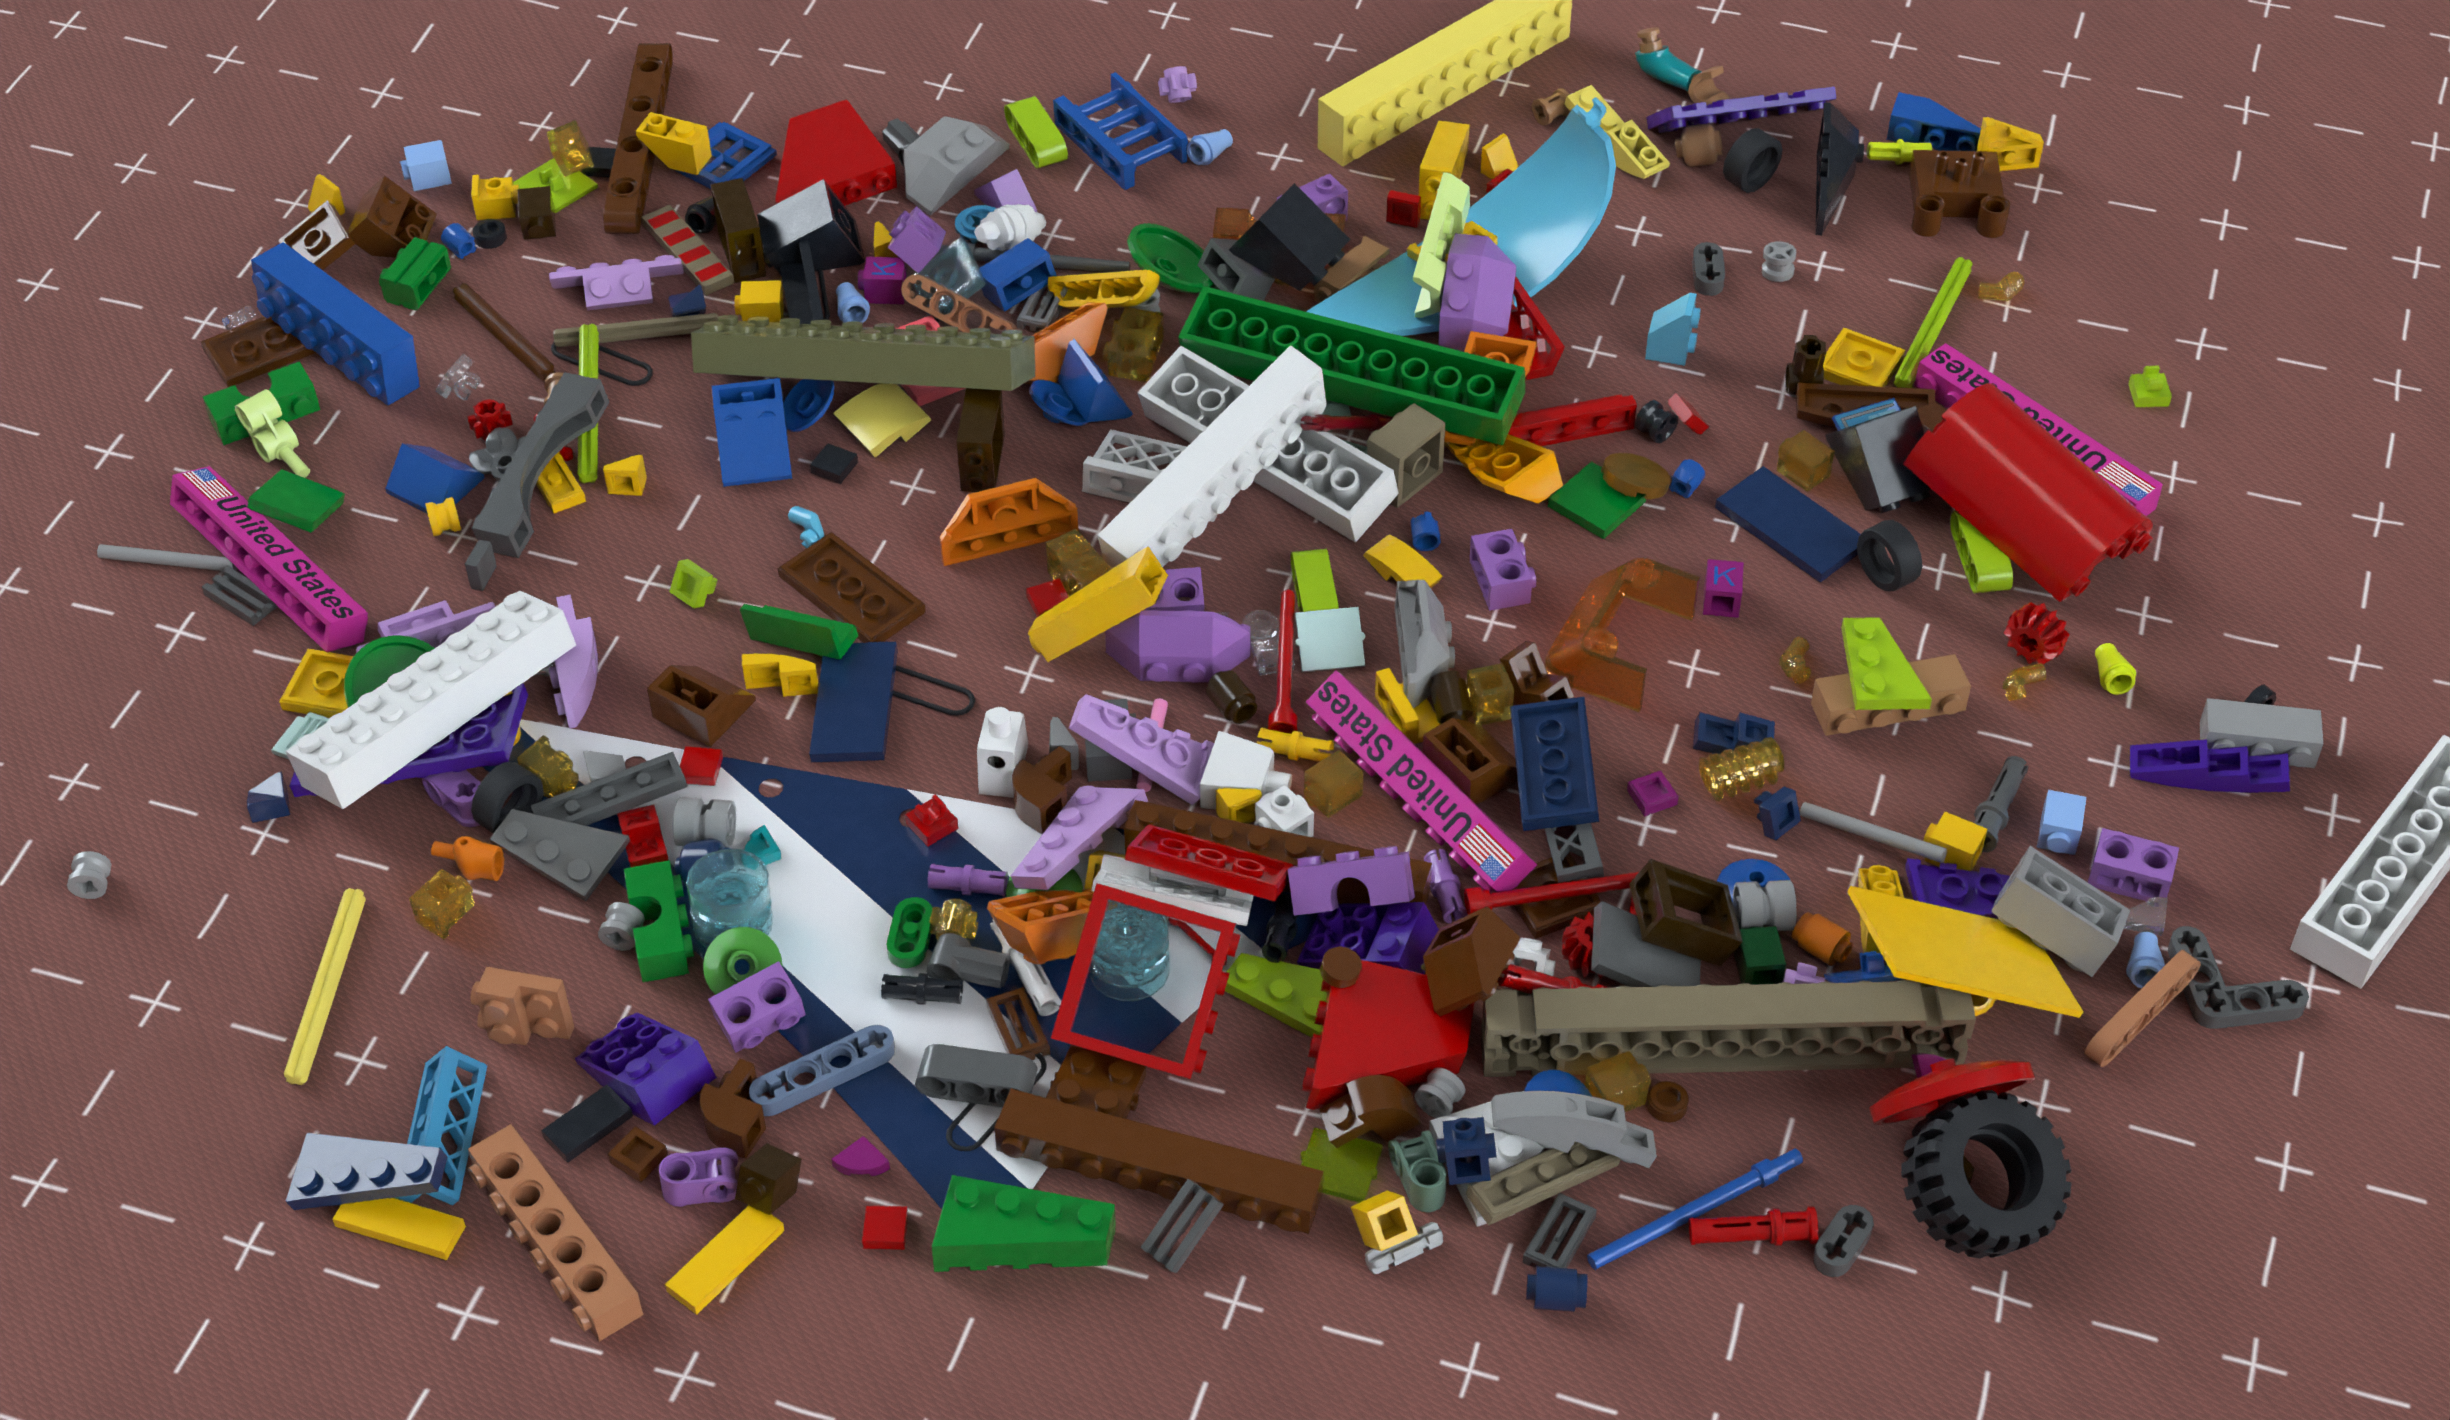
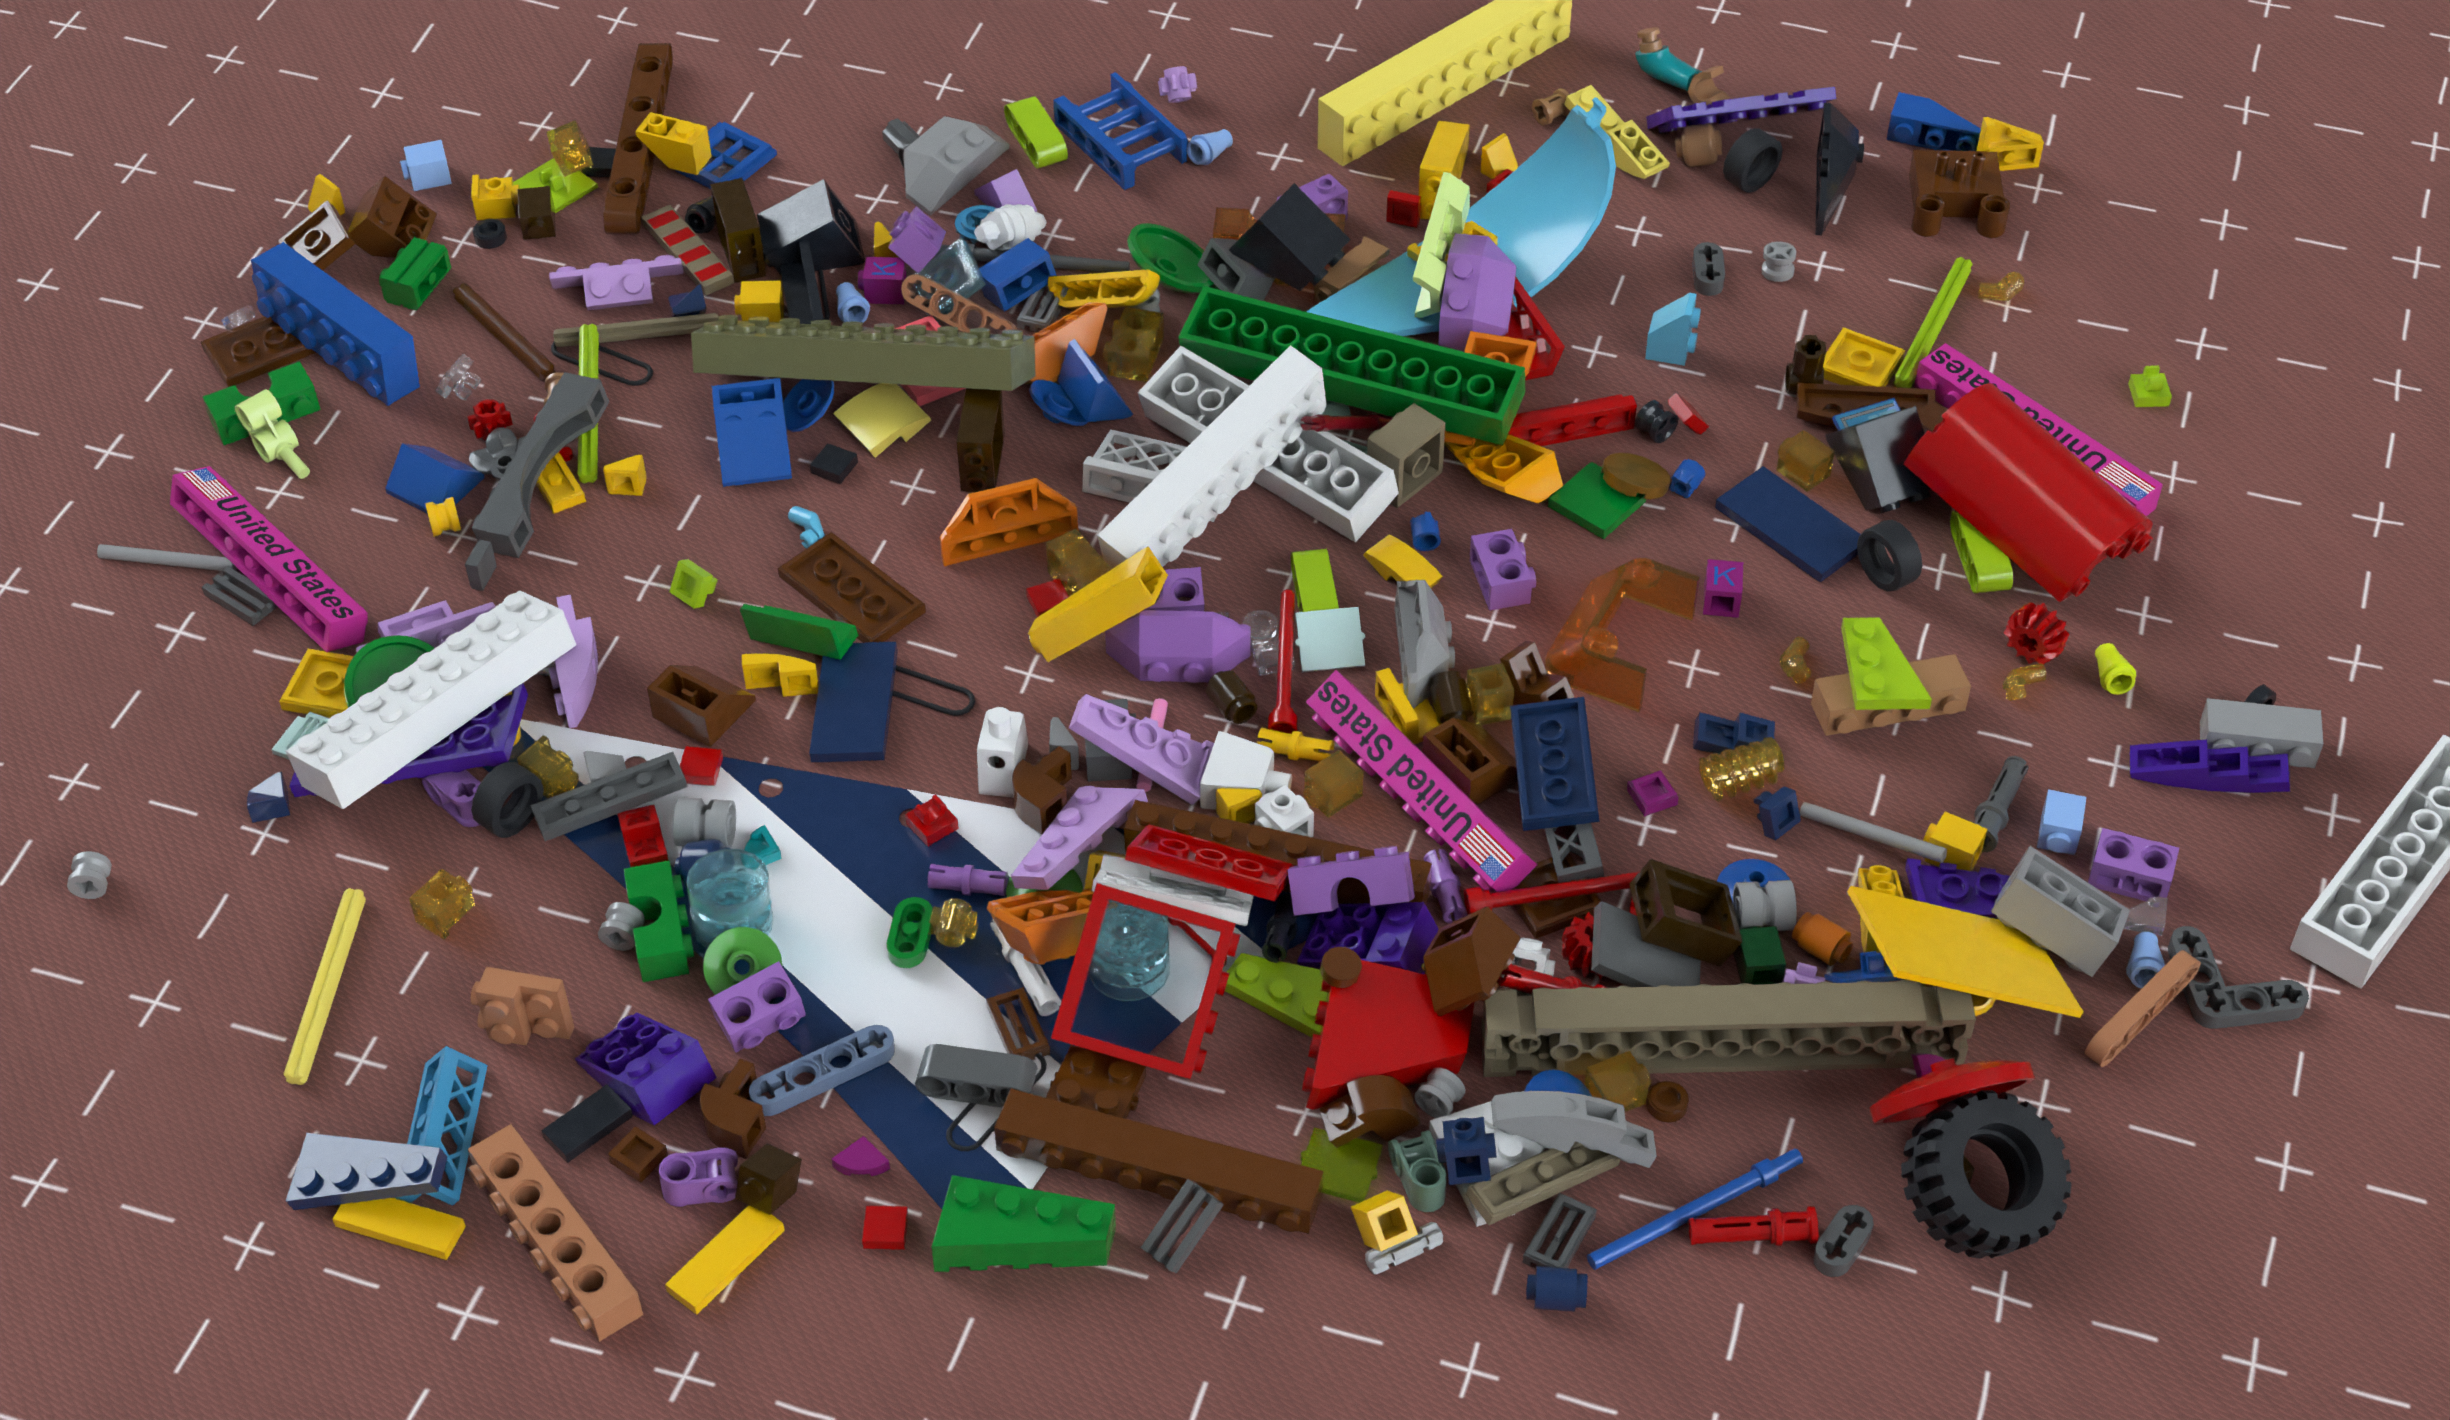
green tile [247,469,345,533] -> none
orange piece [431,836,504,881] -> none
blue hose [441,223,477,259] -> none
dark grey wing [490,809,630,901] -> none
red slope [775,99,897,206] -> none
black pin [881,973,963,1005] -> none
dark grey piece [926,933,1011,989] -> none
neon yellow axle [1867,139,1932,165] -> none

